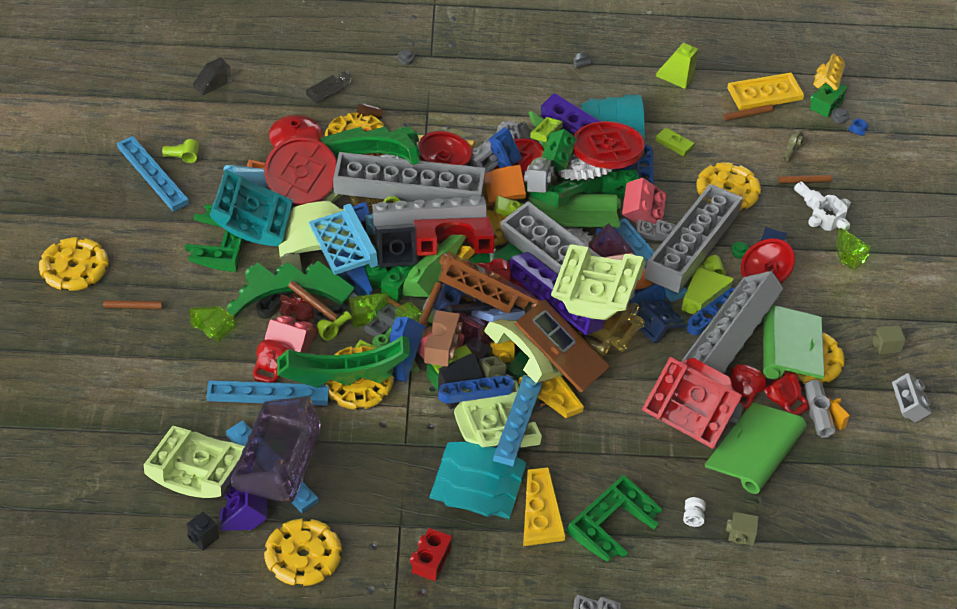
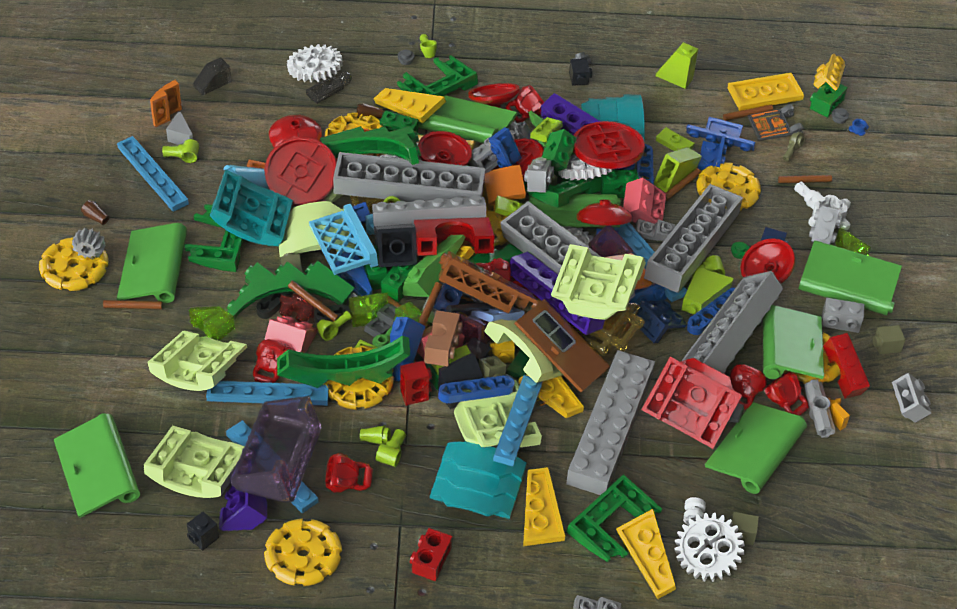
none -> bright green door [54,413,140,518]
none -> light grey gear [72,228,106,260]
none -> reddish brown cone [81,200,109,225]
none -> bright green door [117,223,187,303]
none -> yellowish green slope [148,331,247,391]
none -> orange slope [150,80,182,127]
none -> light grey slope [166,112,193,145]
none -> white gear [287,44,343,82]
none -> red piece [325,453,373,493]
none -> lime cone [360,425,391,445]
none -> yellow wing [374,88,446,123]
none -> lime pin [376,429,406,467]
none -> green bracket [380,110,418,132]
none -> green wedge [397,55,478,96]
none -> red brick [400,361,432,405]
none -> bright green door [418,95,517,143]
none -> lime bar [420,34,437,58]
none -> red dish [468,83,520,108]
none -> red piece [505,85,544,123]
none -> light grey brick [566,350,655,495]
none -> black brick [569,59,592,86]
none -> red dish [577,199,632,225]
none -> yellow wing [616,509,676,599]
none -> lime slope [654,147,702,193]
none -> dark orange bar [666,168,701,201]
none -> white gear [674,513,745,582]
none -> blue bracket [686,117,755,151]
none -> blue bracket [698,137,727,173]
none -> flag [748,104,803,141]
none -> bright green door [798,240,902,316]
none -> light grey brick [809,205,842,245]
none -> light grey brick [822,298,864,333]
none -> red arch [823,333,870,399]

